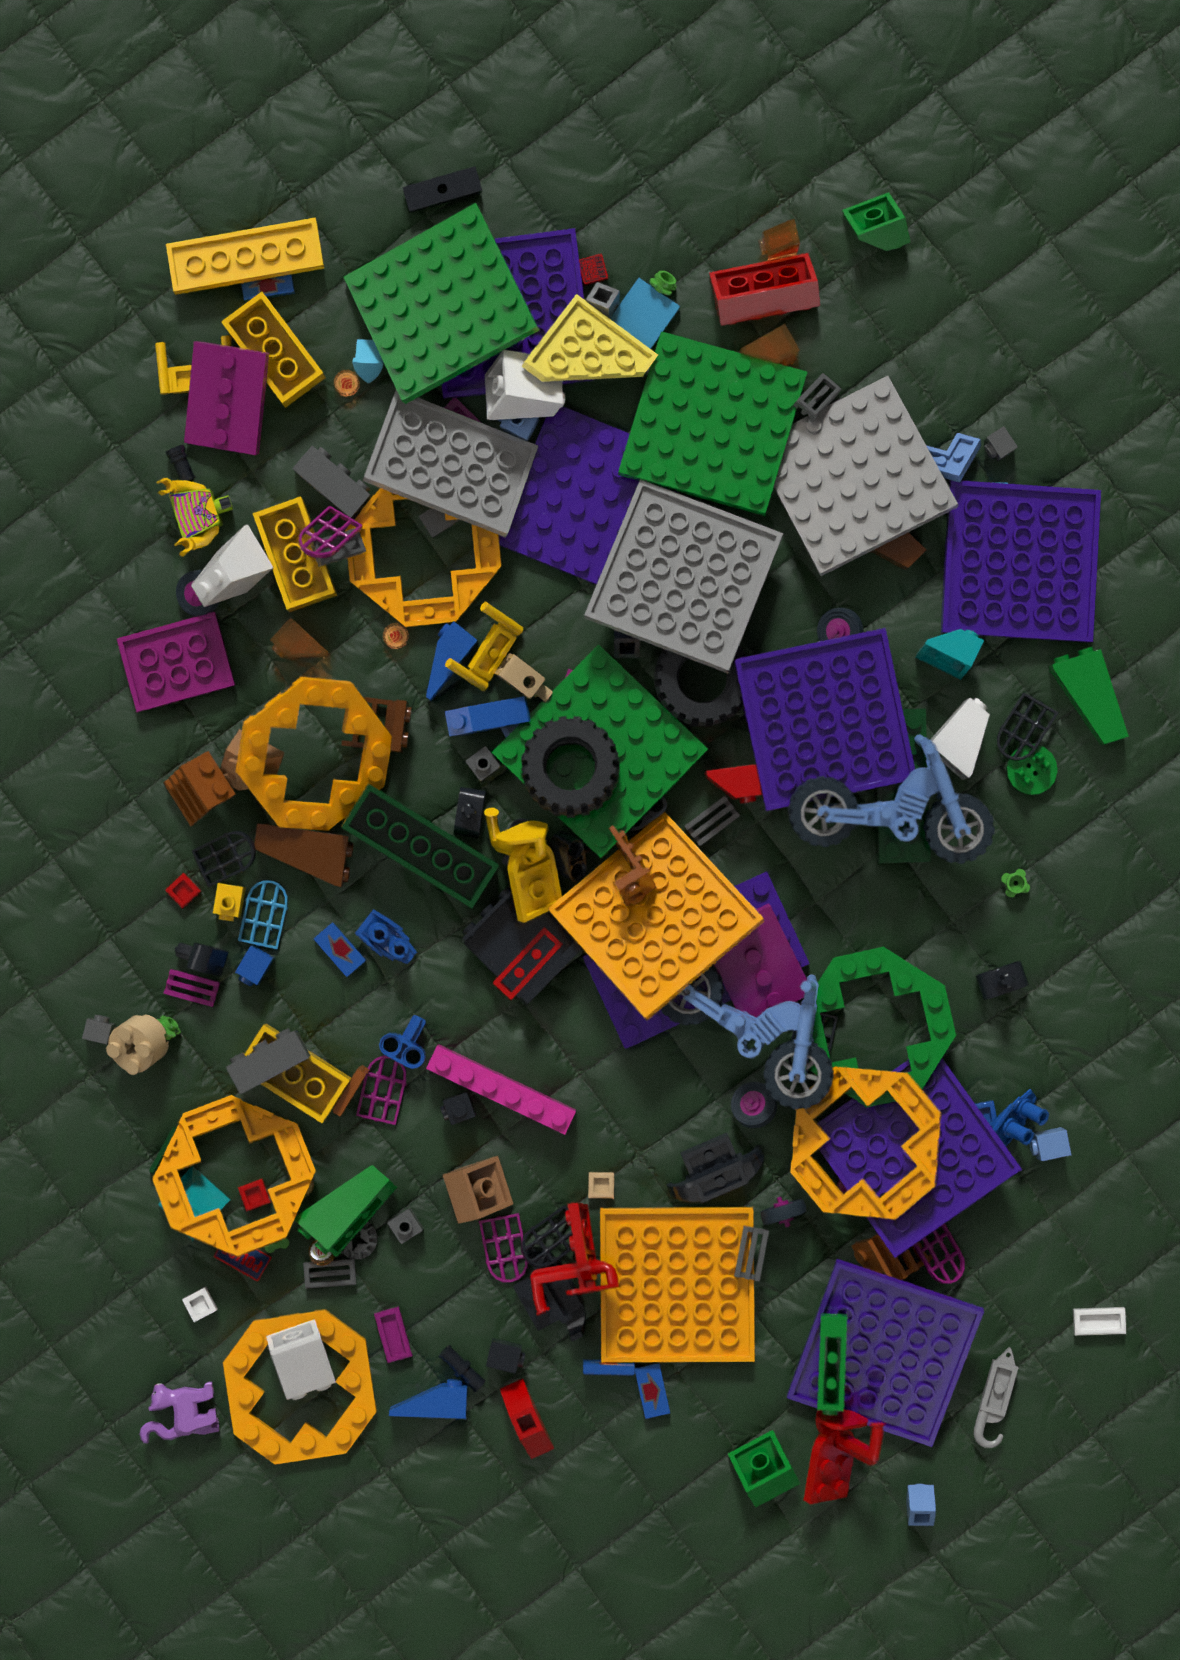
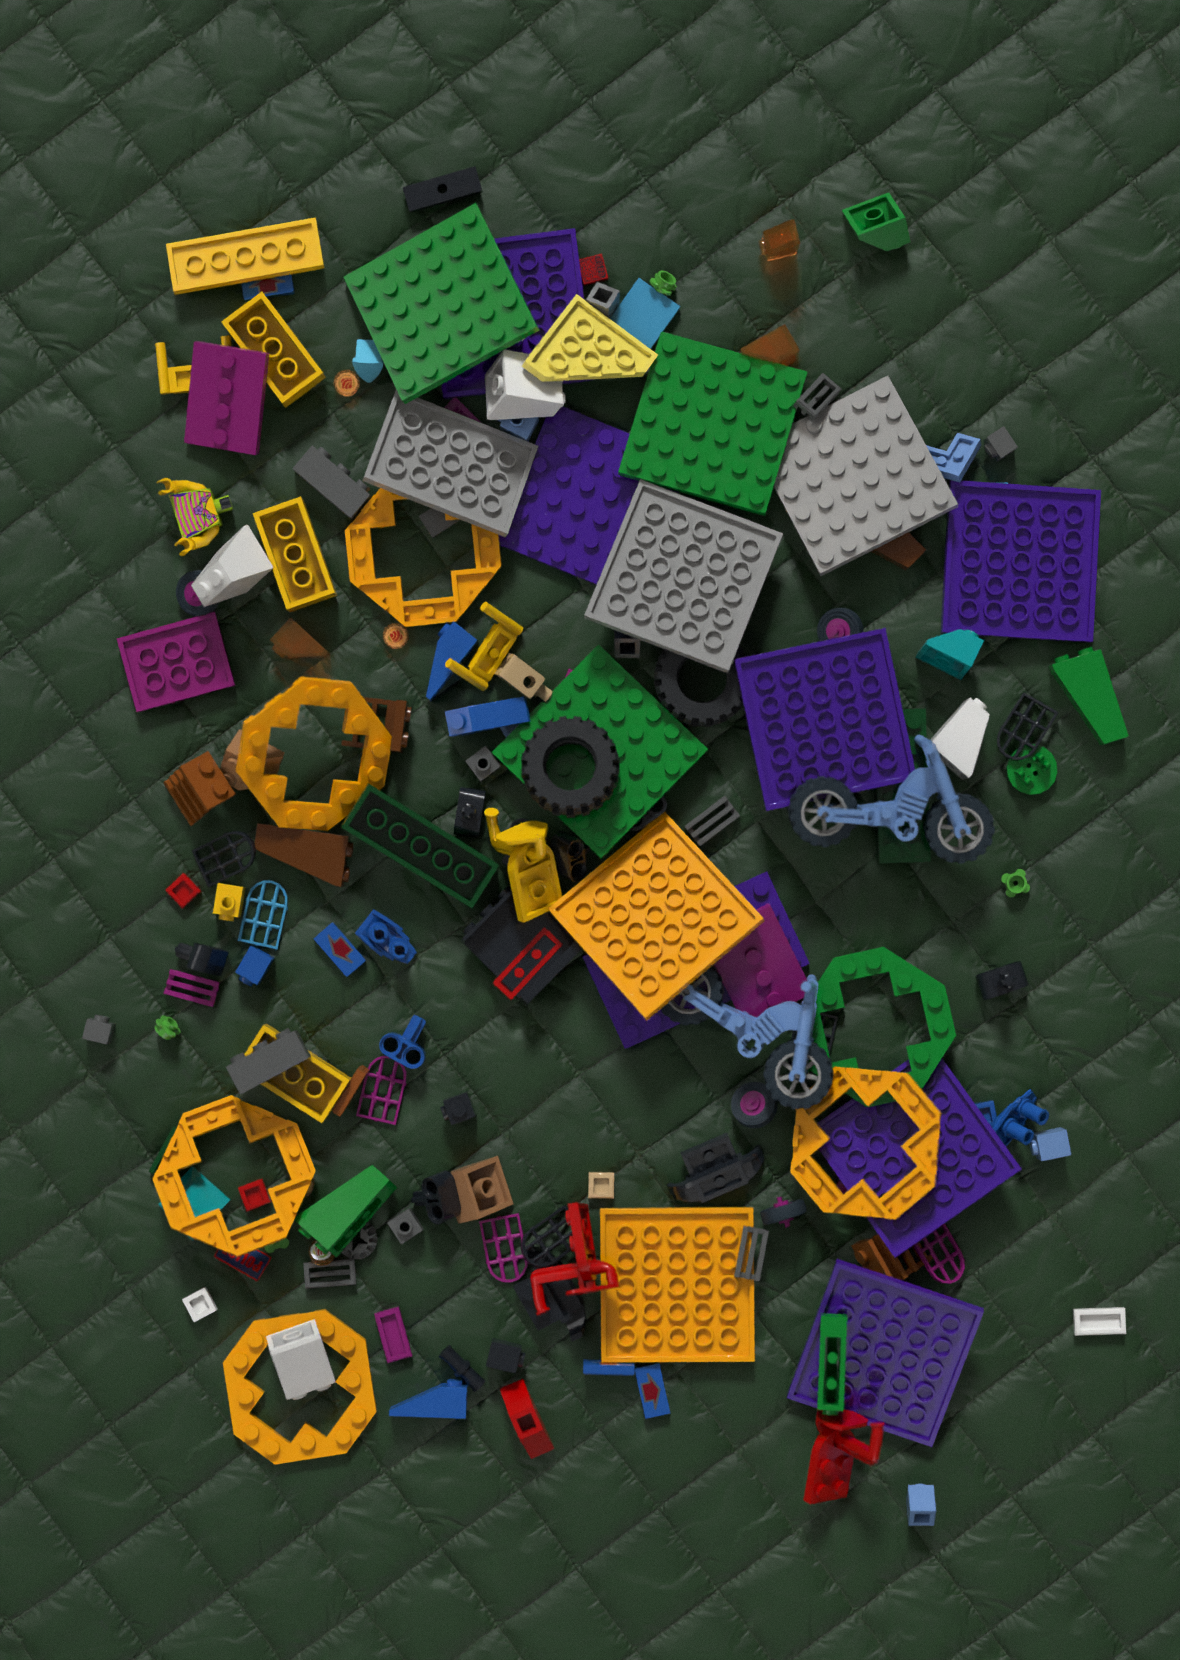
tan brick [106,1015,169,1075] -> none
medium lavender animal [140,1381,220,1444] -> none
black pin [165,444,196,481] -> none
magenta window [299,505,363,558] -> none
dark grey tile [310,528,366,567] -> none
dark pink brick [426,1044,576,1135] -> none
dark orange plate [609,826,656,907] -> none
red slope [705,764,762,804] -> none
red slope [709,253,820,326] -> none
green slope [728,1430,801,1508] -> none
light grey plate [974,1347,1018,1448] -> none
none -> black beam [411,1170,461,1225]

